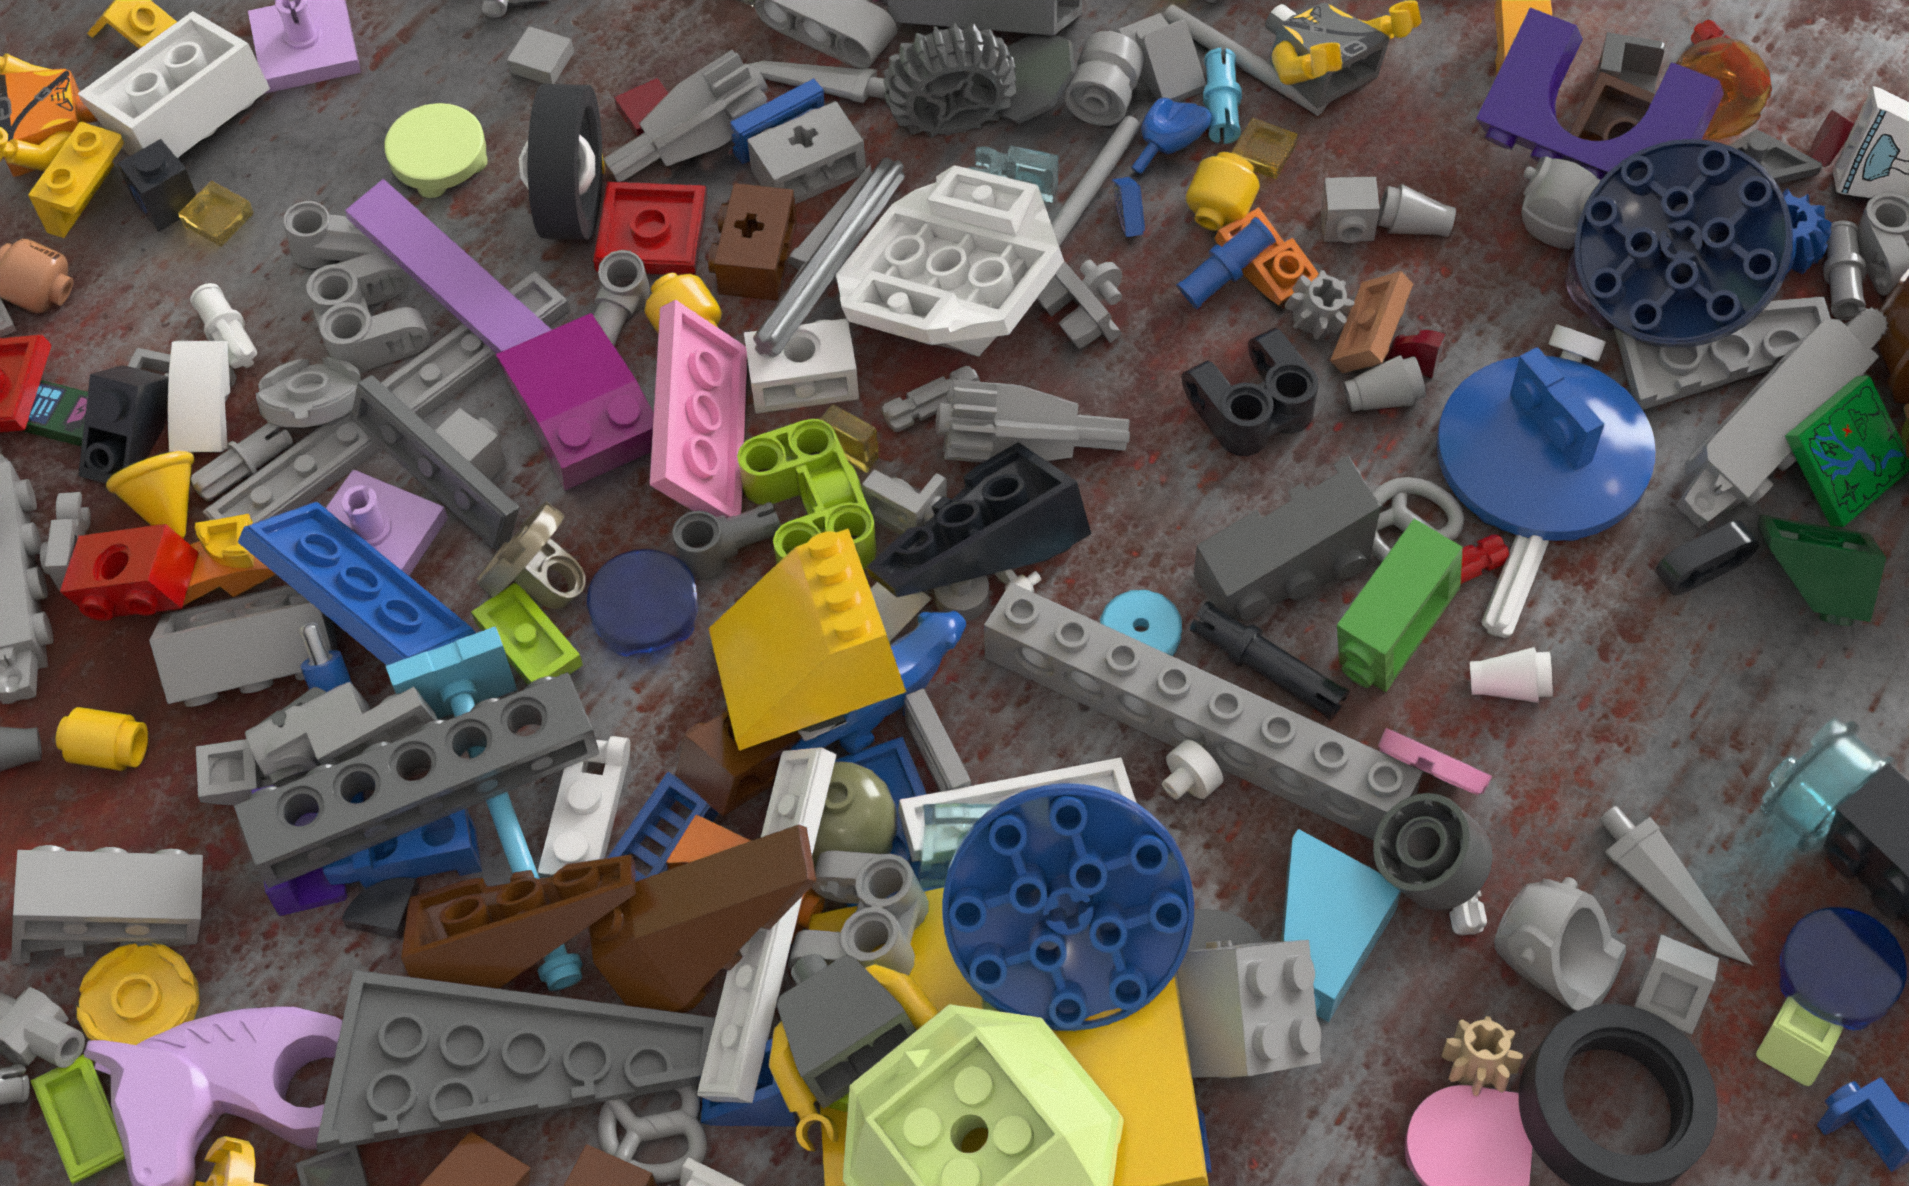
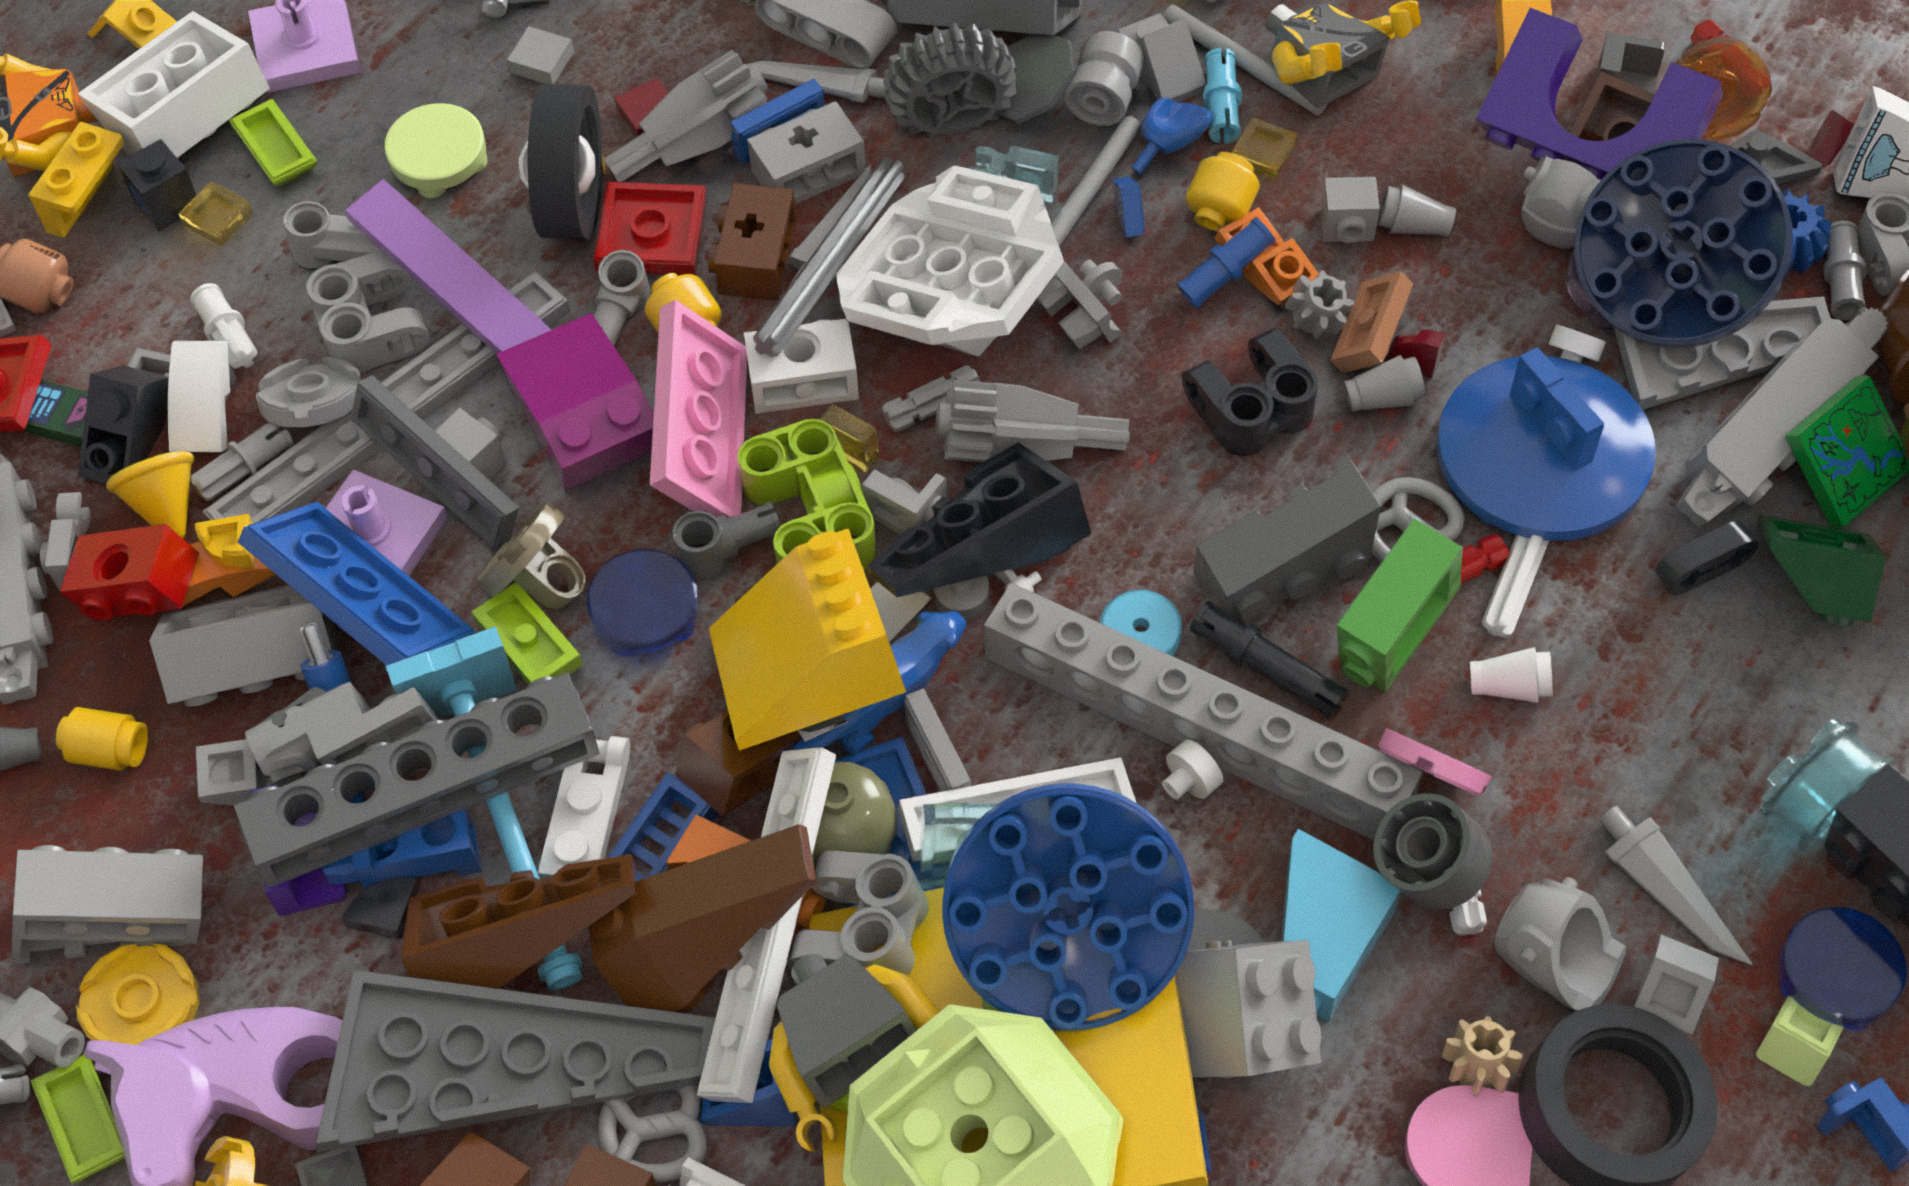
none -> lime tile [229,99,318,187]

